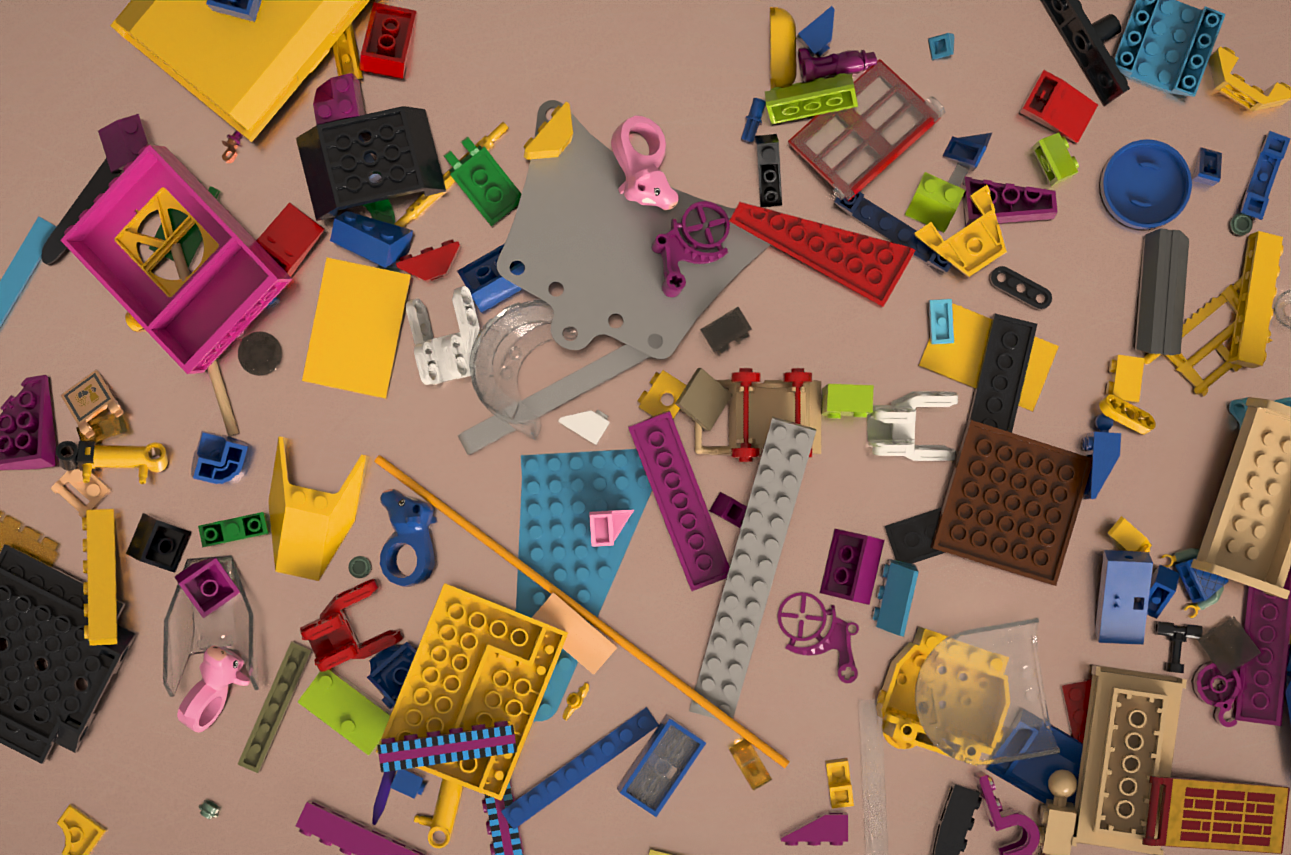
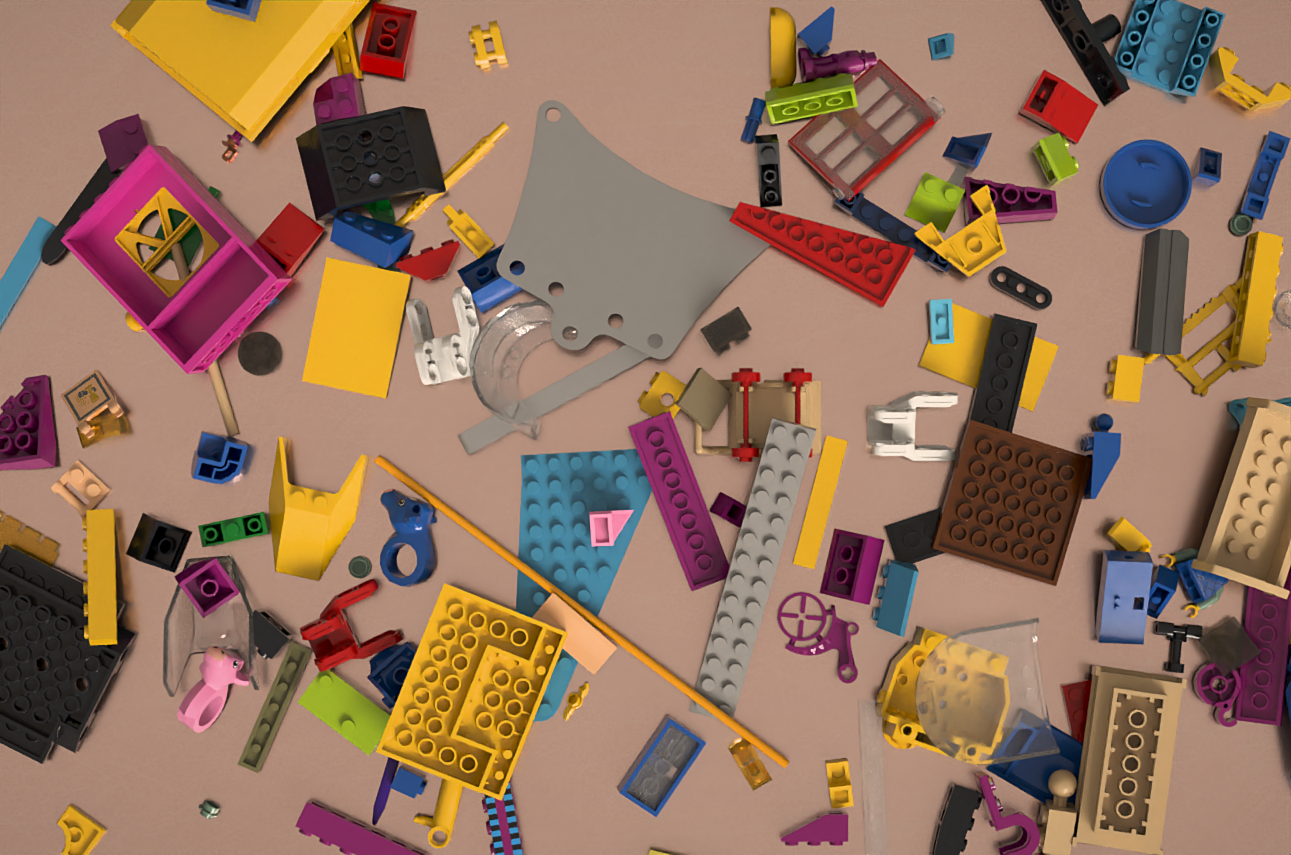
yellow piece [56,441,168,484] -> none
brick [377,721,517,772] -> none
green tile [443,137,522,226] -> none
blue plate [501,707,659,830] -> none
yellow slope [523,102,573,160] -> none
white slope [558,409,610,445] -> none
bright pink animal [611,116,679,211] -> none
magenta piece [651,201,730,297] -> none
lime brick [821,384,874,419] -> none
yellow beam [1099,394,1156,435] -> none
flag [1142,776,1290,854] -> none
none -> black slope [252,608,295,659]
none -> yellow hinge [442,204,495,259]
none -> yellow brick [468,20,507,69]
none -> yellow tile [792,435,848,569]

